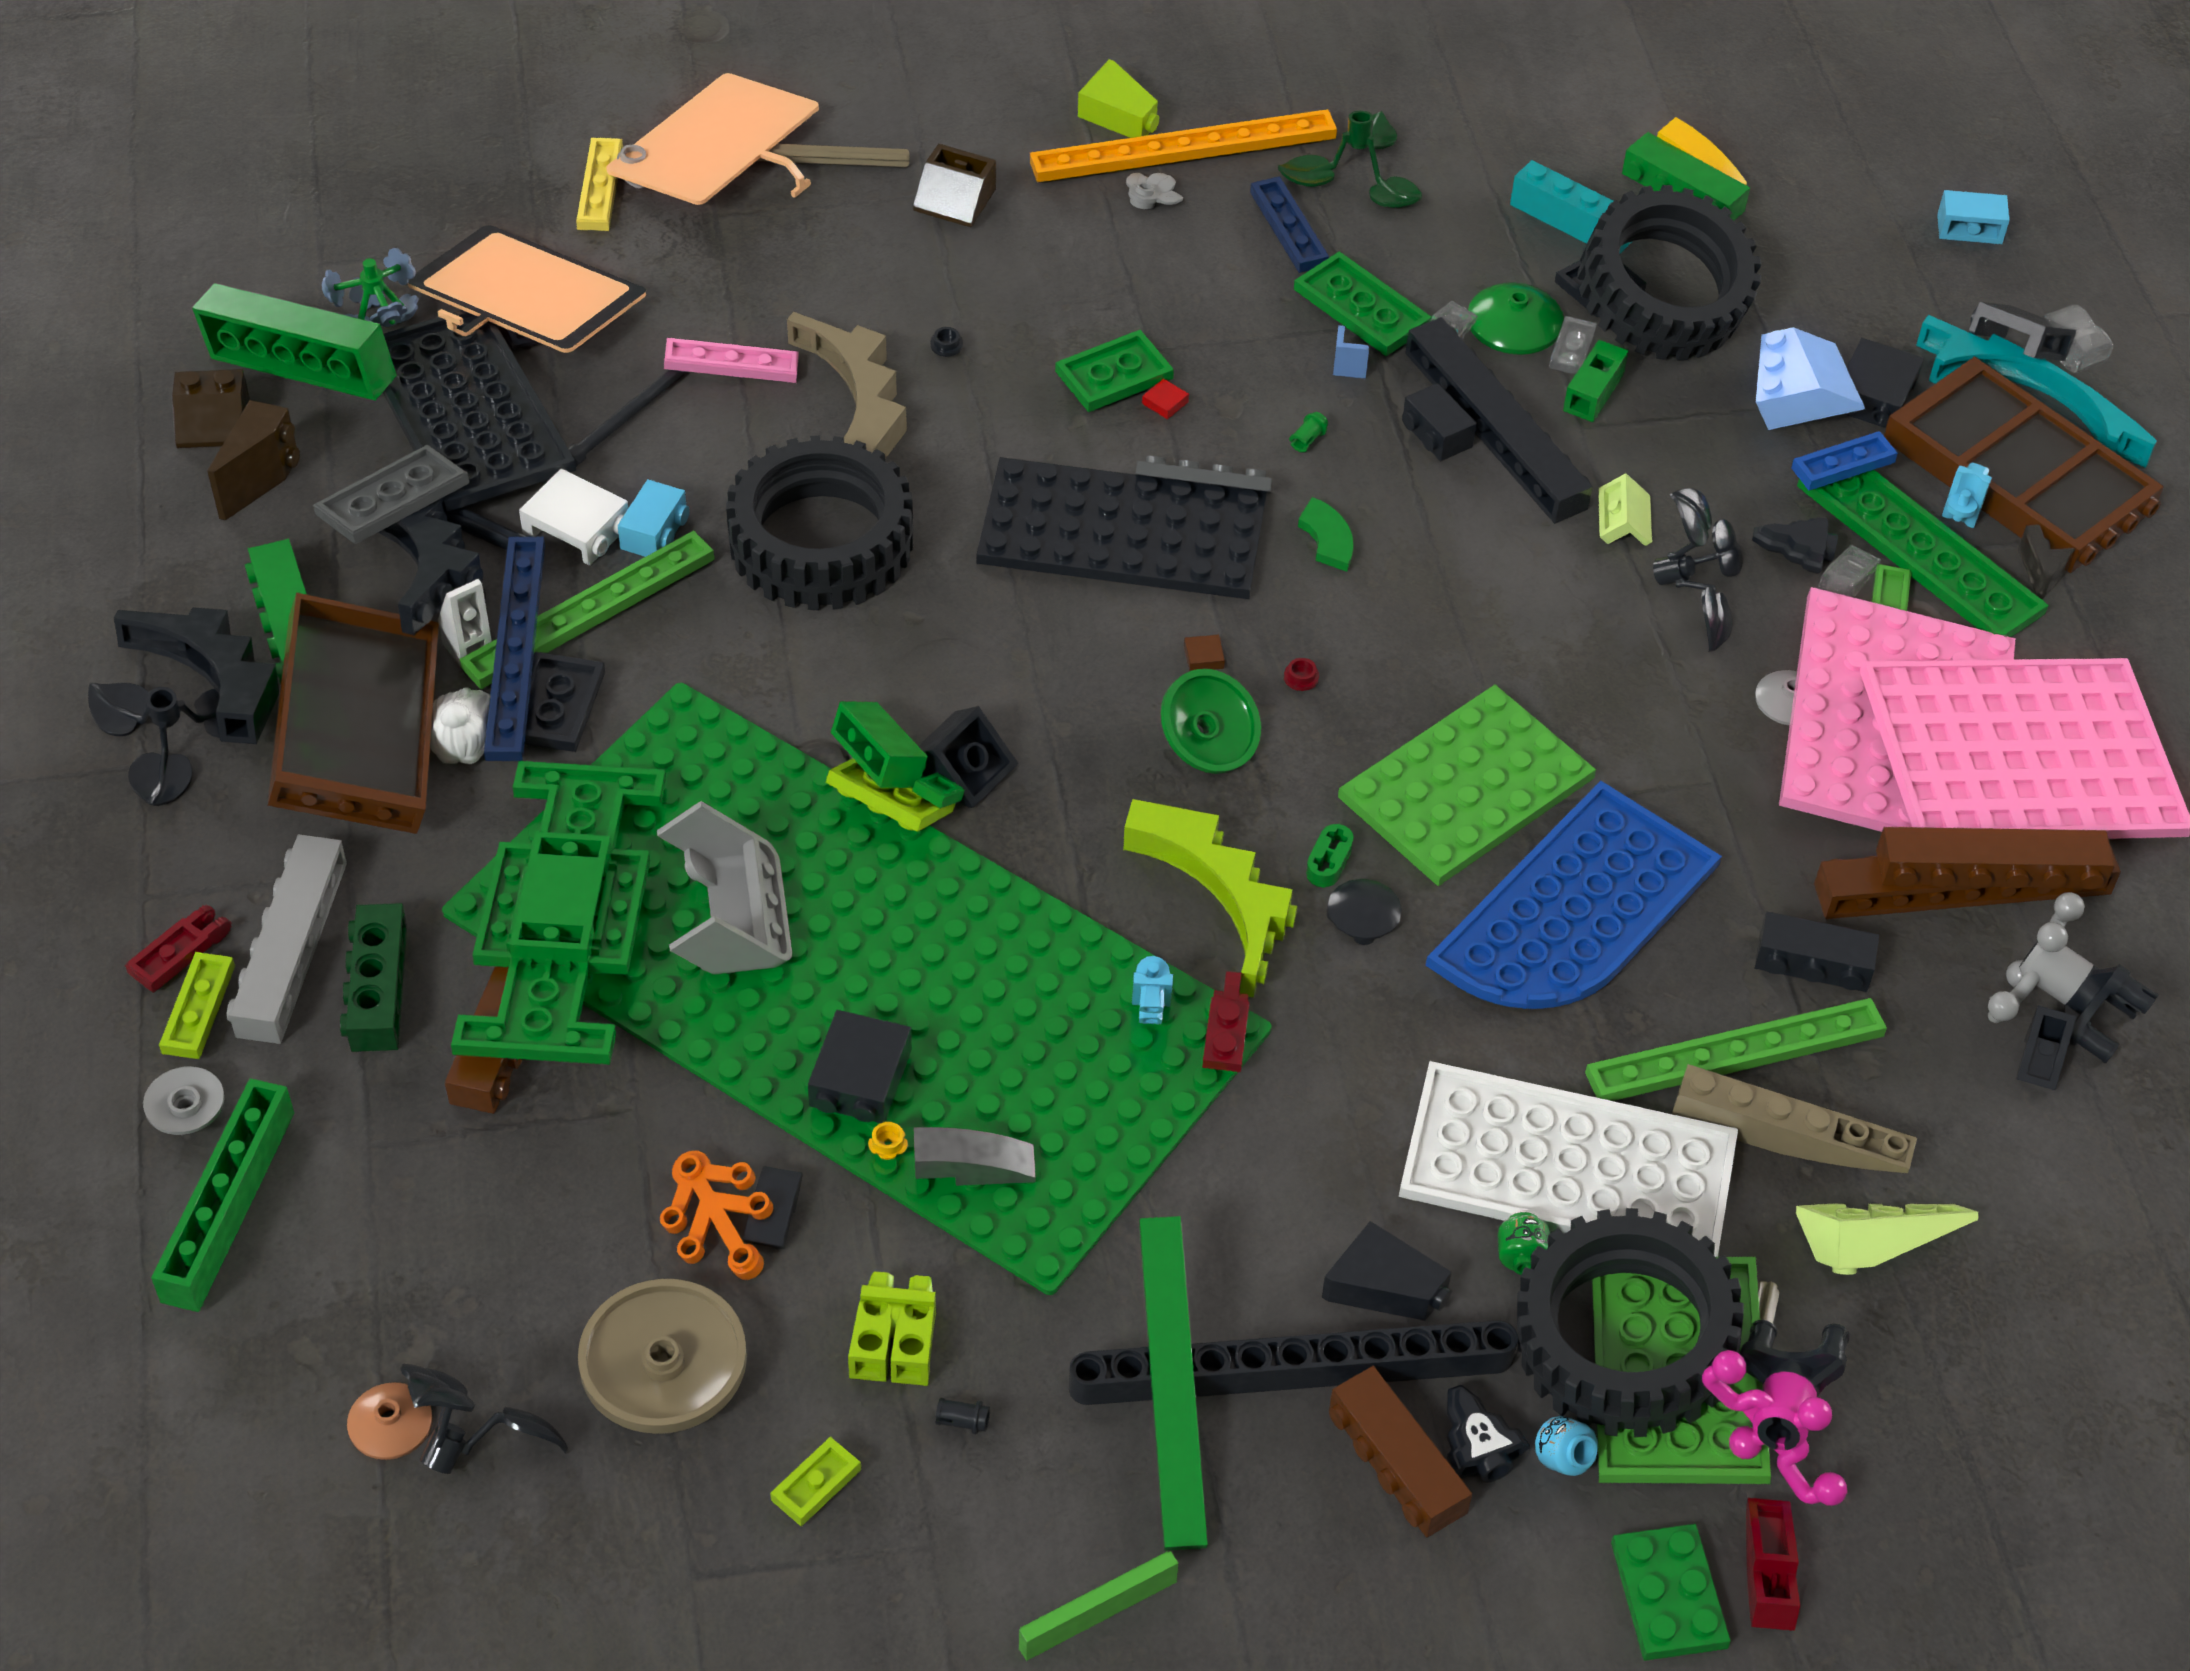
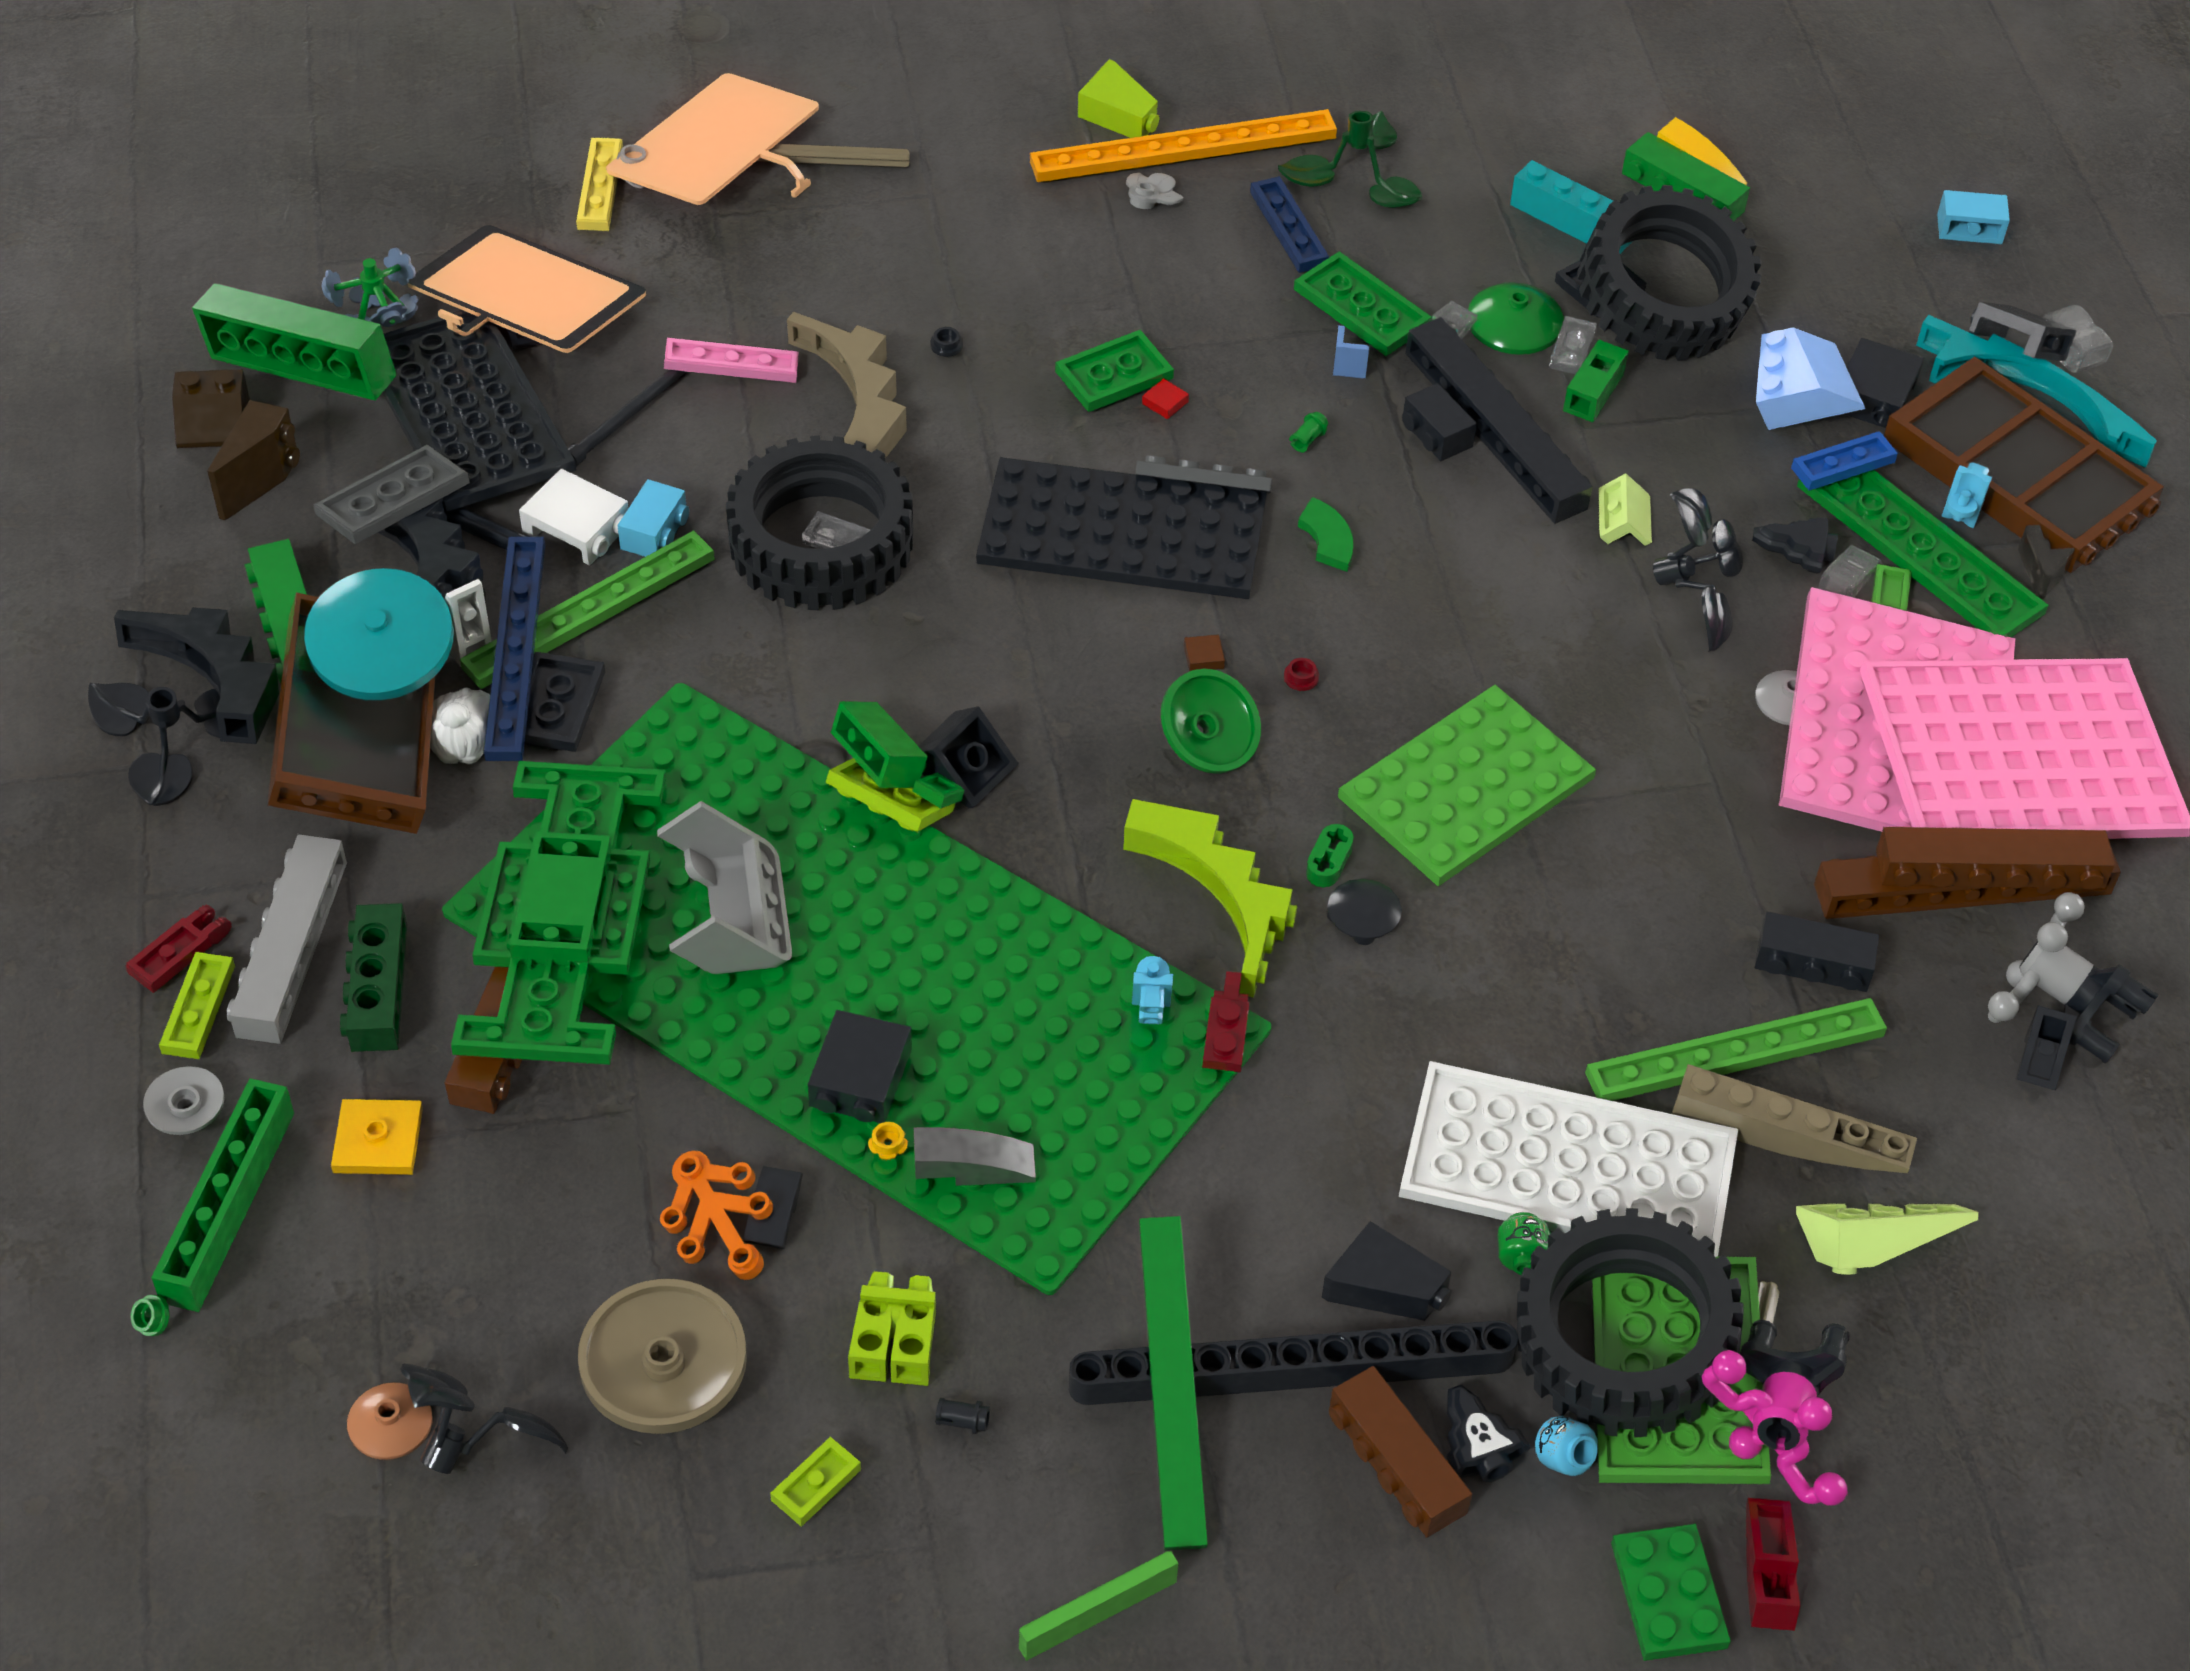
slope [913,143,996,228] -> none
blue plate [1426,781,1722,1009] -> none
none -> green plate [131,1295,170,1336]
none -> teal dish [304,568,454,700]
none -> yellow plate [331,1099,423,1175]
none -> clear plate [802,511,870,549]

